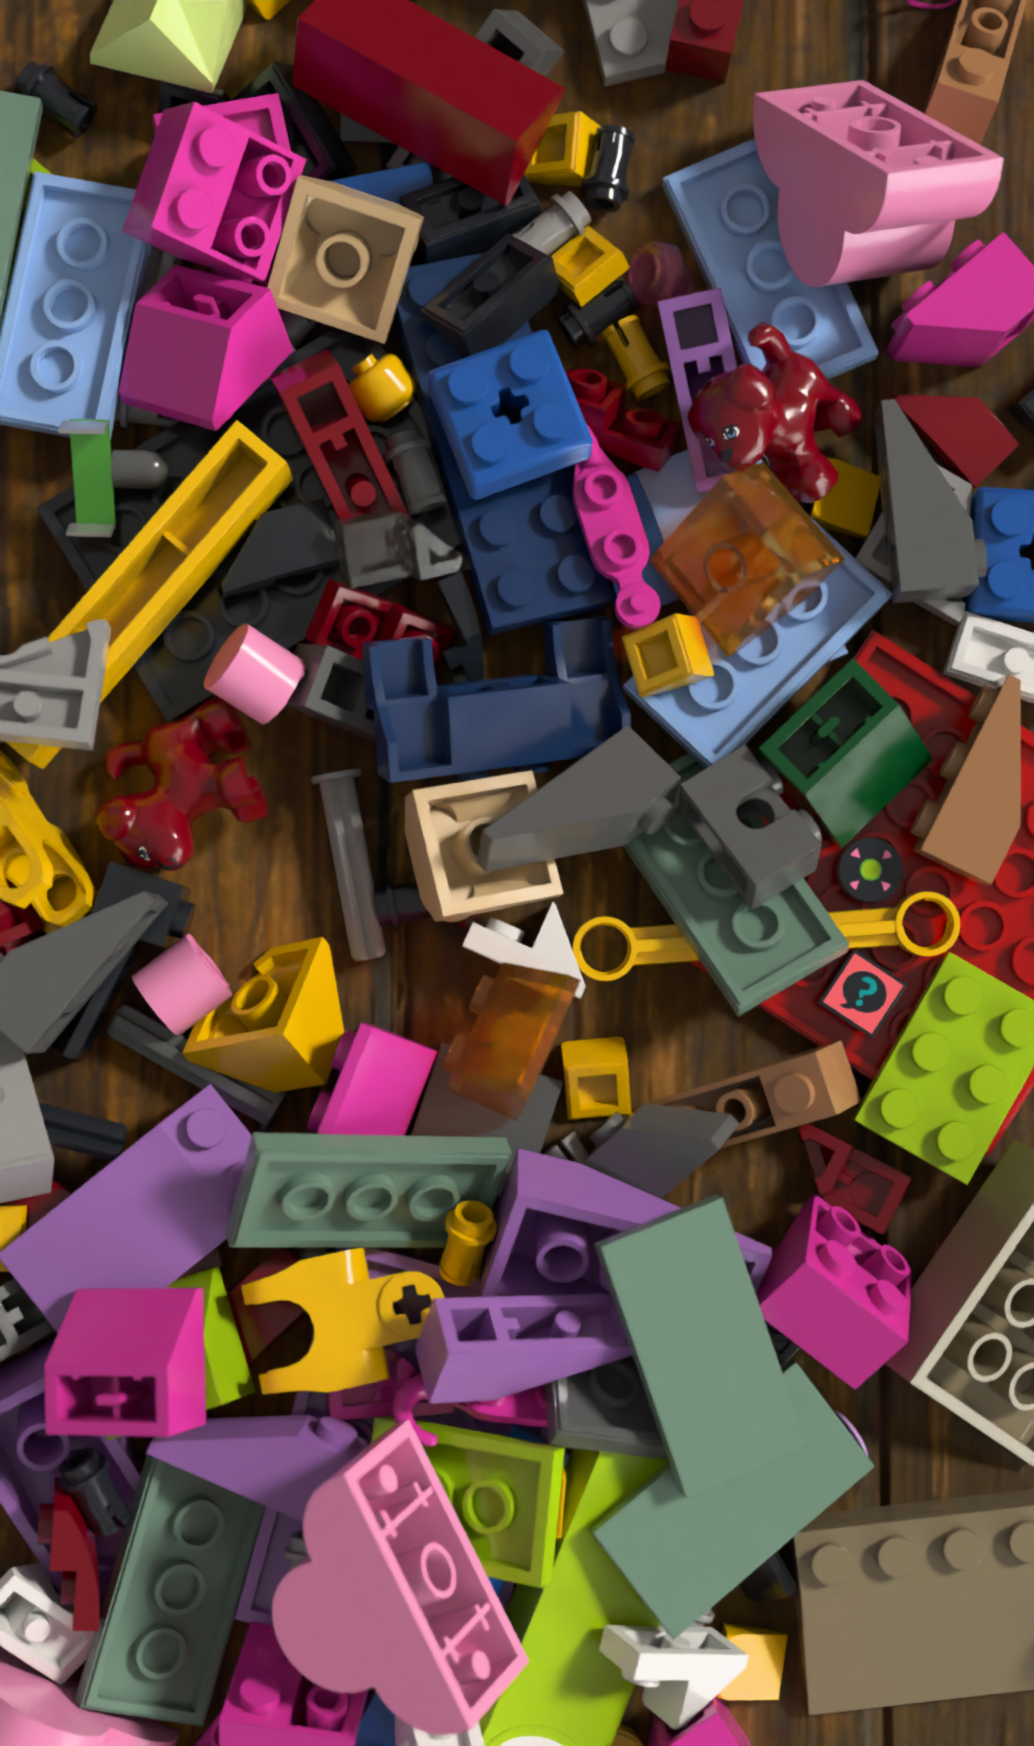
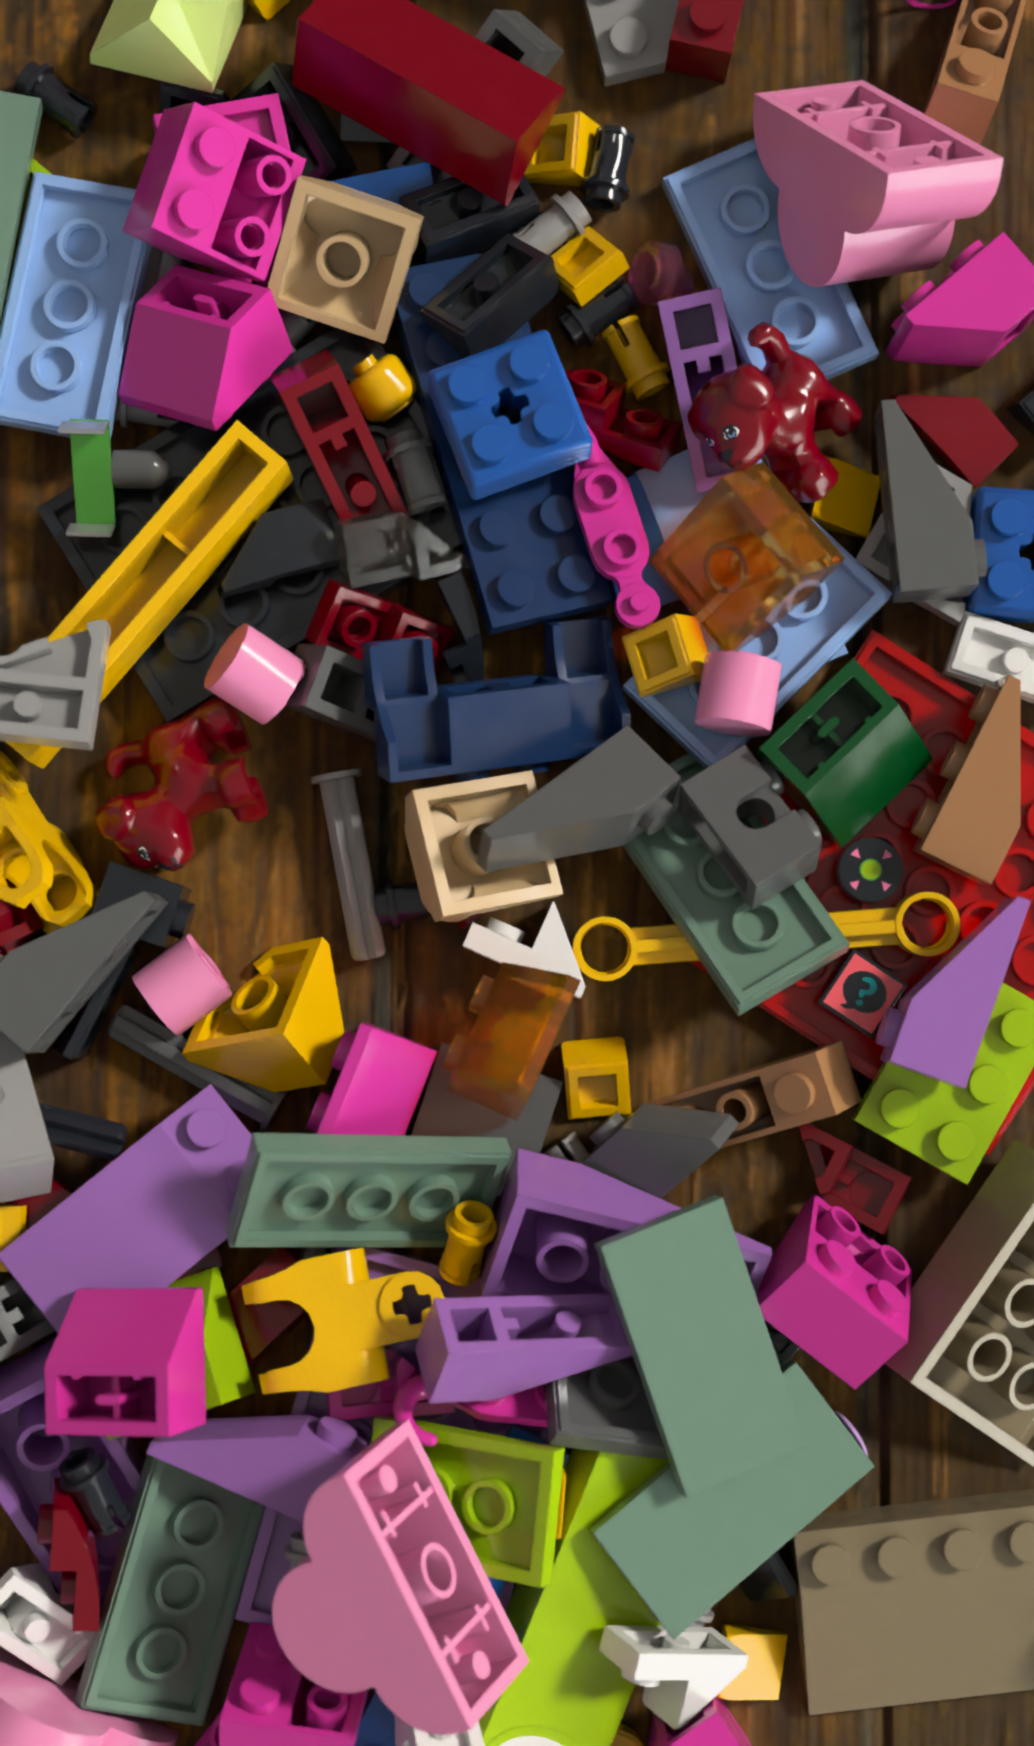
none -> bright pink piece [694,650,781,737]
none -> medium lavender slope [876,896,1031,1088]

